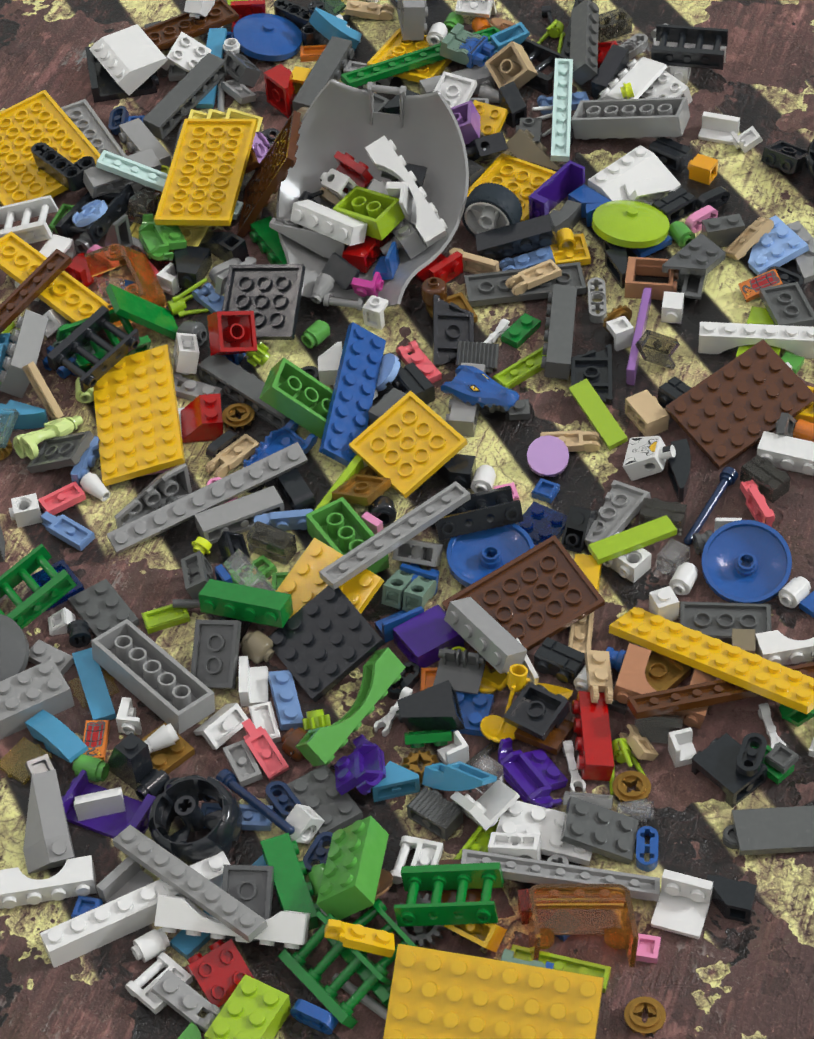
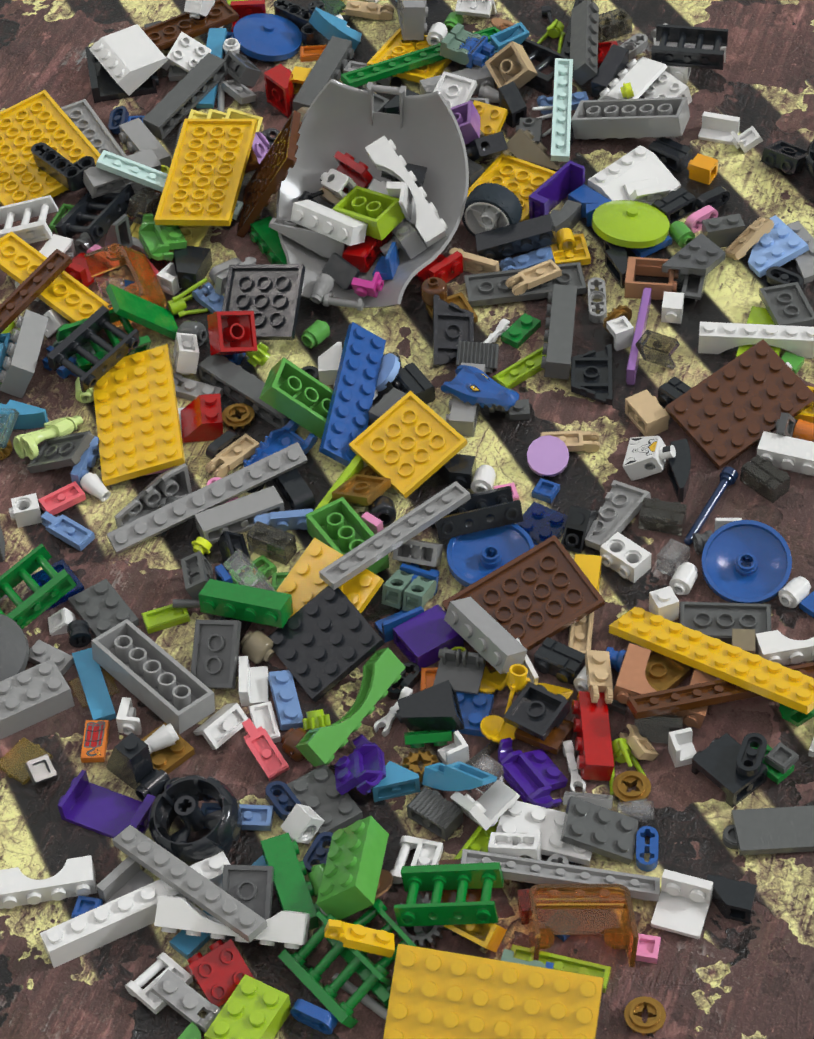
tan tile [22,361,64,420] -> none
light grey wedge [23,769,75,874] -> none
dark azure slope [25,709,89,763] -> none
light blue tile [72,200,108,227] -> none
bright green brick [72,754,110,782] -> none
white panel [74,787,126,821] -> none
white brick [131,928,170,963] -> none
black slope [200,231,249,262] -> none
dark blue piece [215,769,295,835] -> none
light grey plate [223,740,263,787] -> none
white bracket [362,295,389,330] -> none
coral plate [396,340,442,384] -> none
orange brick [472,17,492,32] -> none
lime tile [569,378,628,451] -> none
lime tile [588,515,677,565] -> none
tile [738,269,783,303] -> none
coral hinge [740,480,775,527] -> none
white piece [758,703,787,749] -> none

